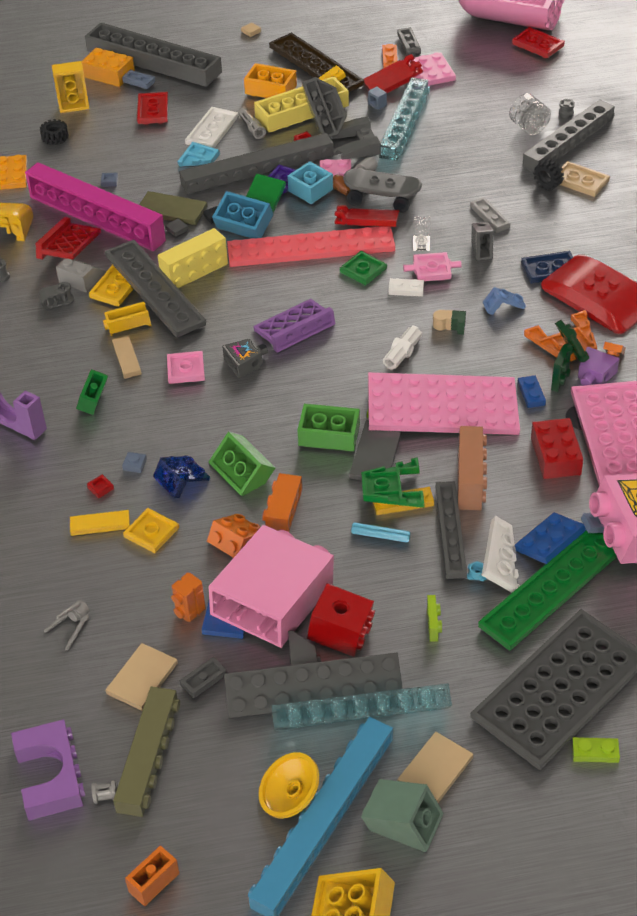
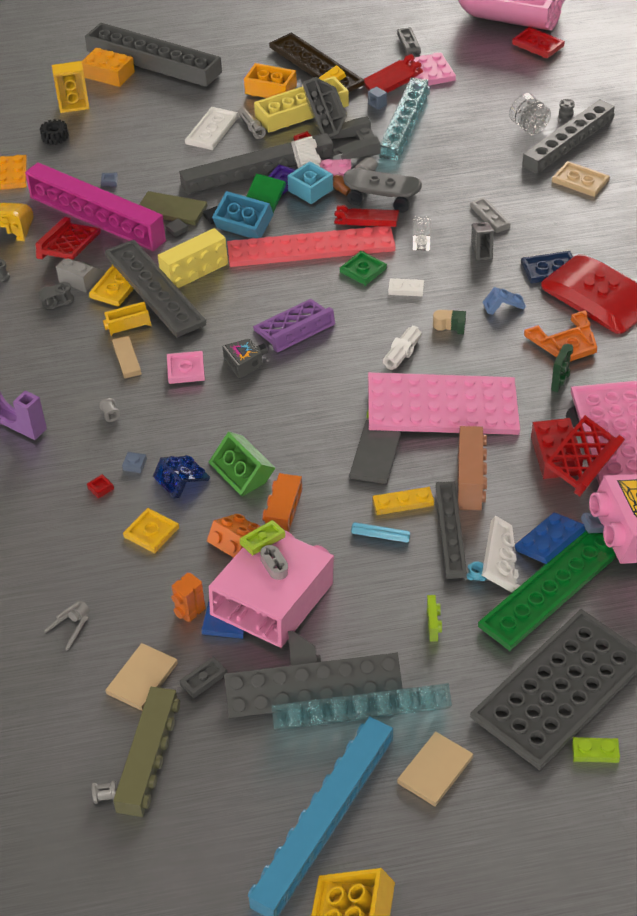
medium lavender arch [11,719,85,821] -> none
yellow tile [70,510,130,536] -> none
green brick [76,369,108,415] -> none
sand blue plate [122,70,155,89] -> none
orange brick [125,845,180,907] -> none
red plate [137,92,168,125] -> none
medium azure wing [177,142,220,167] -> none
tan tile [241,22,261,37] -> none
yellow dish [259,752,319,819] -> none
bright green brick [297,403,360,451] -> none
red brick [307,583,376,657] -> none
green wing [361,457,425,508] -> none
sand green slope [361,779,444,852] -> none
orange plate [382,44,398,68] -> none
bright pink plate [403,252,461,281] -> none
blue plate [518,375,546,408] -> none
black tyre [533,159,564,191] -> none
dark green plate [555,320,589,363] -> none
medium lavender torso [578,347,620,386] -> none
orange plate [603,342,626,357] -> none
none -> light grey bush [99,398,121,422]
none -> lime plate [240,520,285,556]
none -> light grey beam [260,545,288,580]
none -> white brick [291,136,321,168]
none -> red fence [544,415,625,497]

